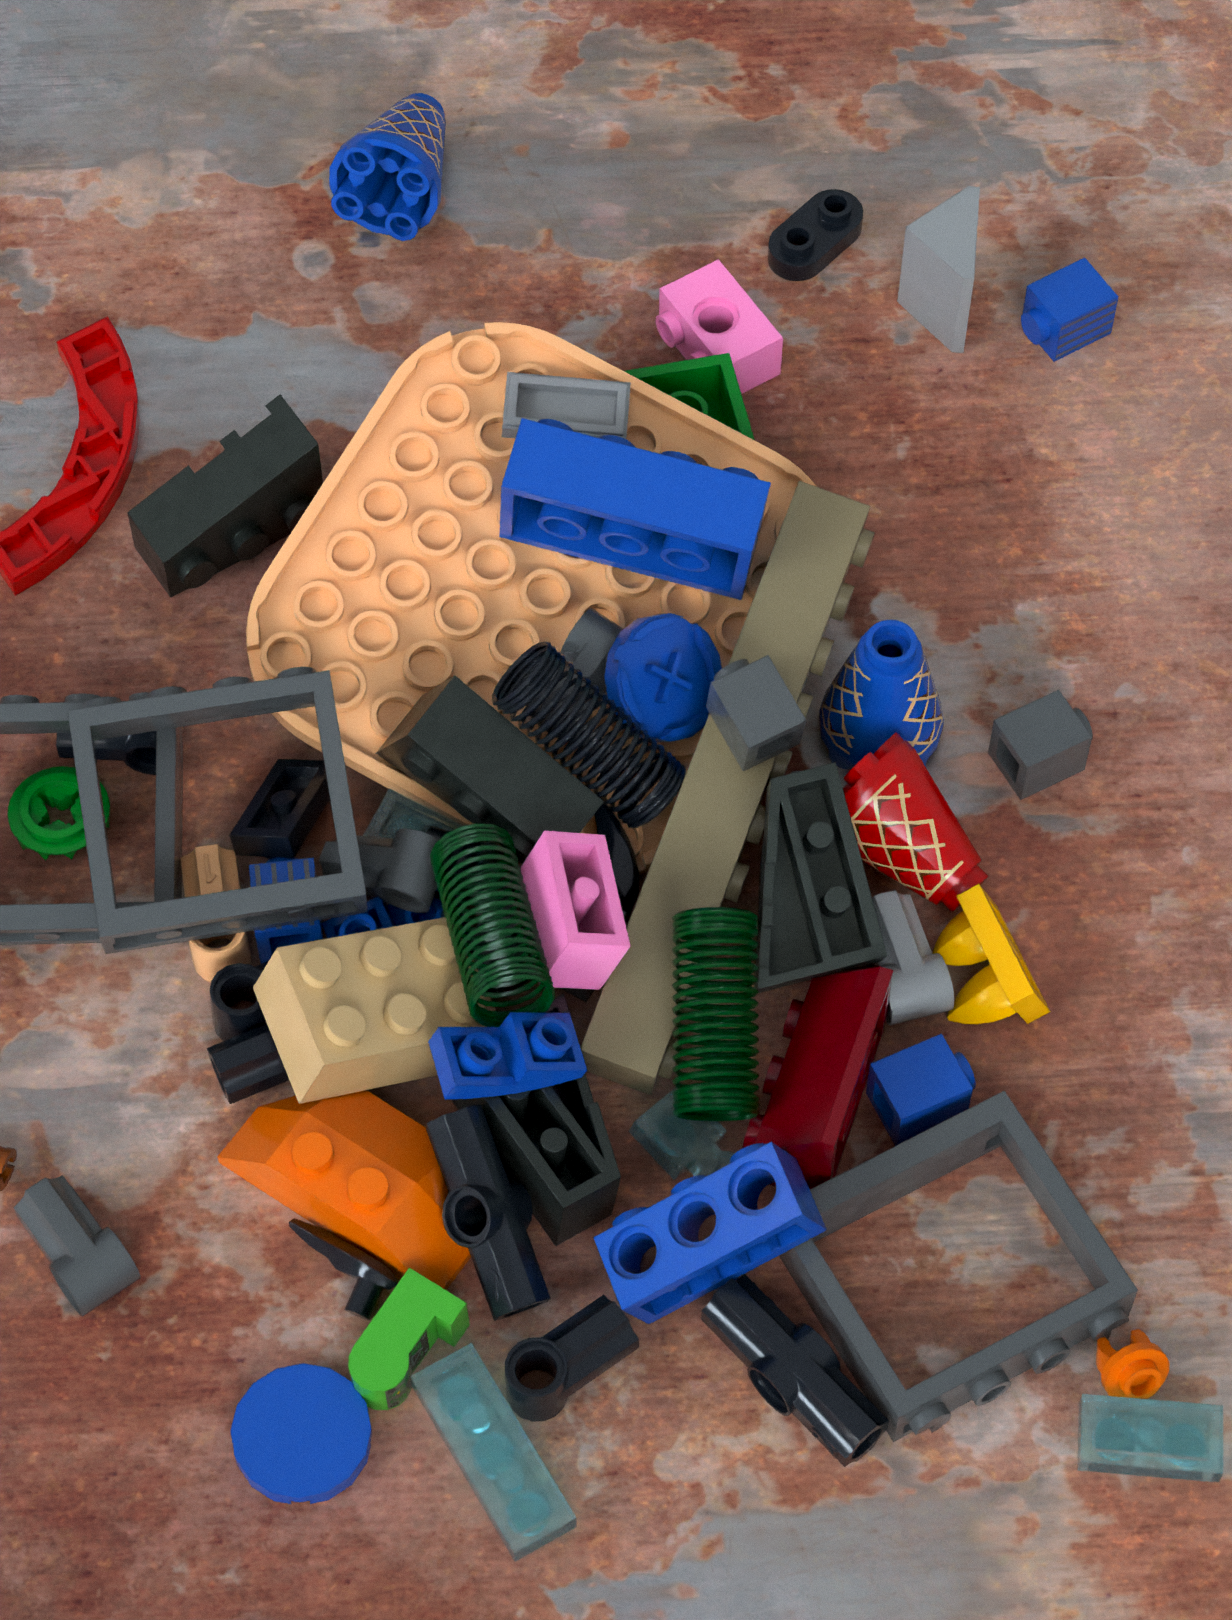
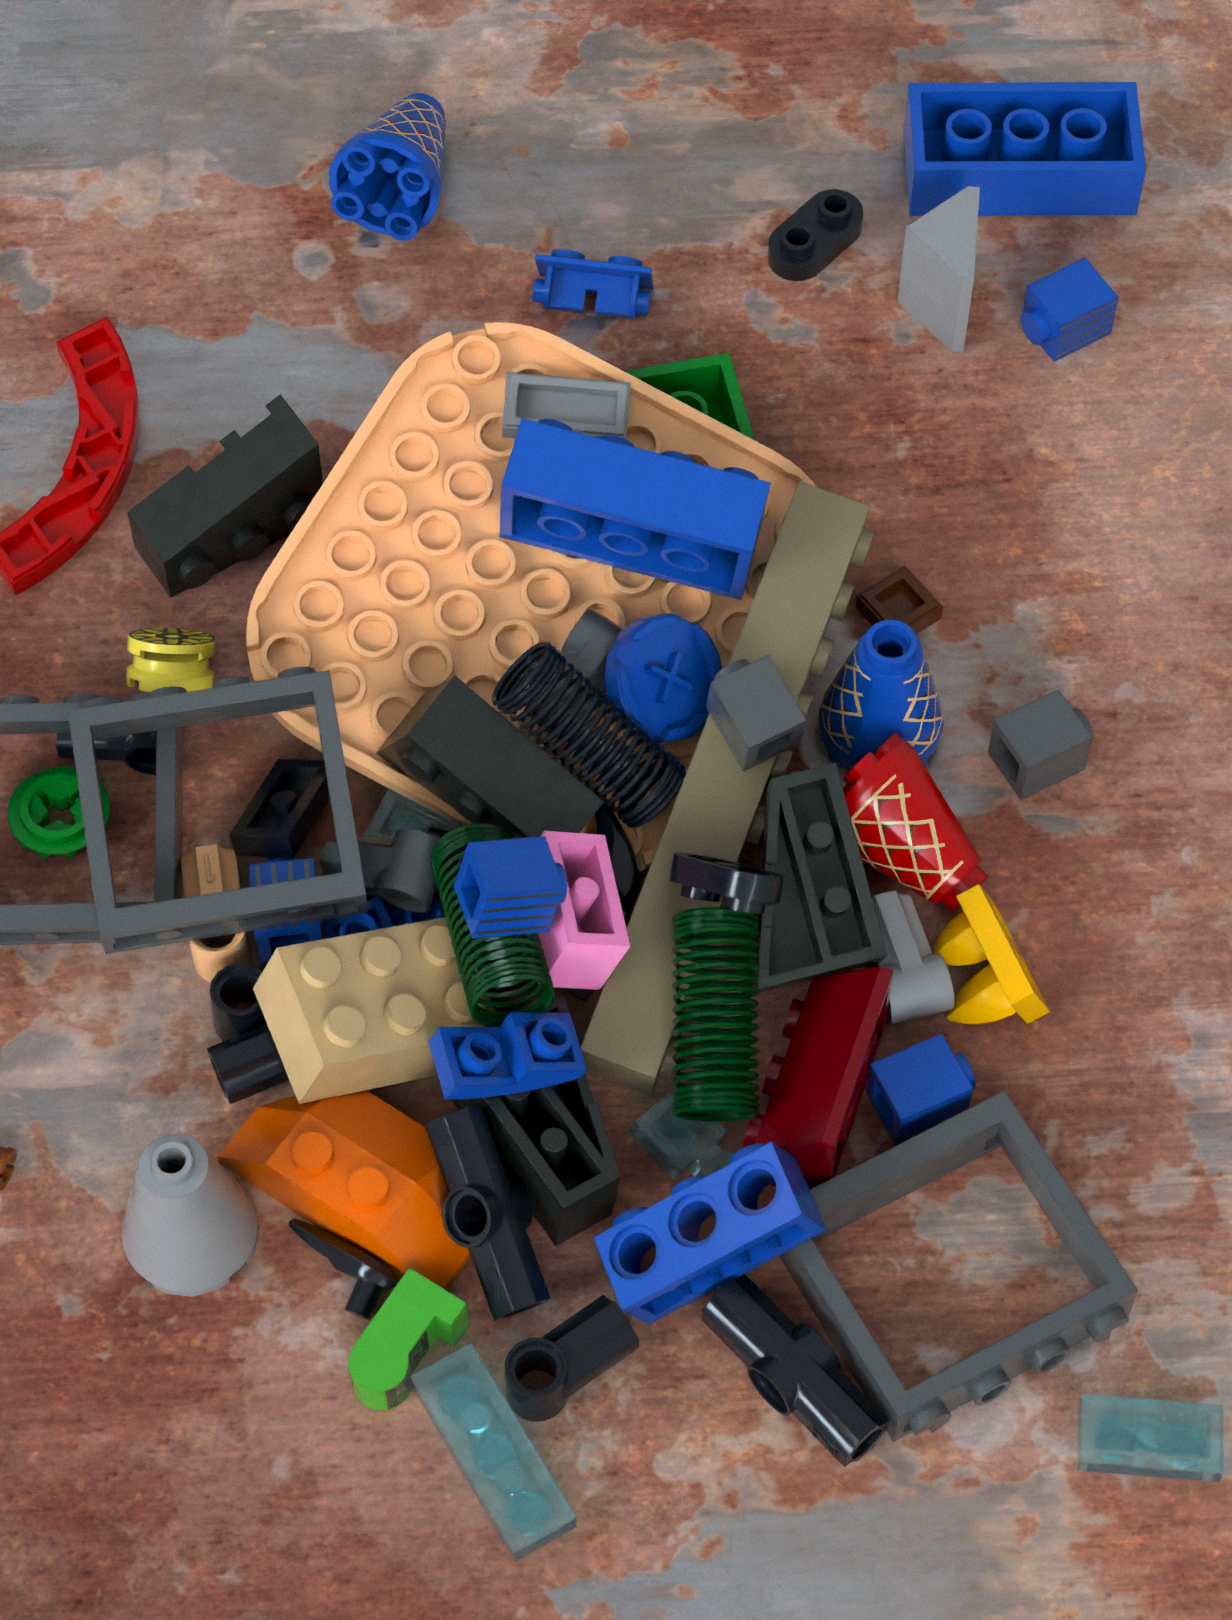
dark grey piece [14,1175,141,1317] -> none
blue tile [230,1363,372,1504] -> none
bright pink brick [656,259,783,394] -> none
orange plate [1096,1329,1170,1403] -> none
none -> light grey cone [121,1134,259,1297]
none -> light yellow wheel [126,628,216,692]
none -> blue brick [454,836,567,939]
none -> blue hinge [532,249,654,320]
none -> black plate [669,852,784,914]
none -> reddish brown tile [855,566,943,634]
none -> blue brick [903,82,1146,216]

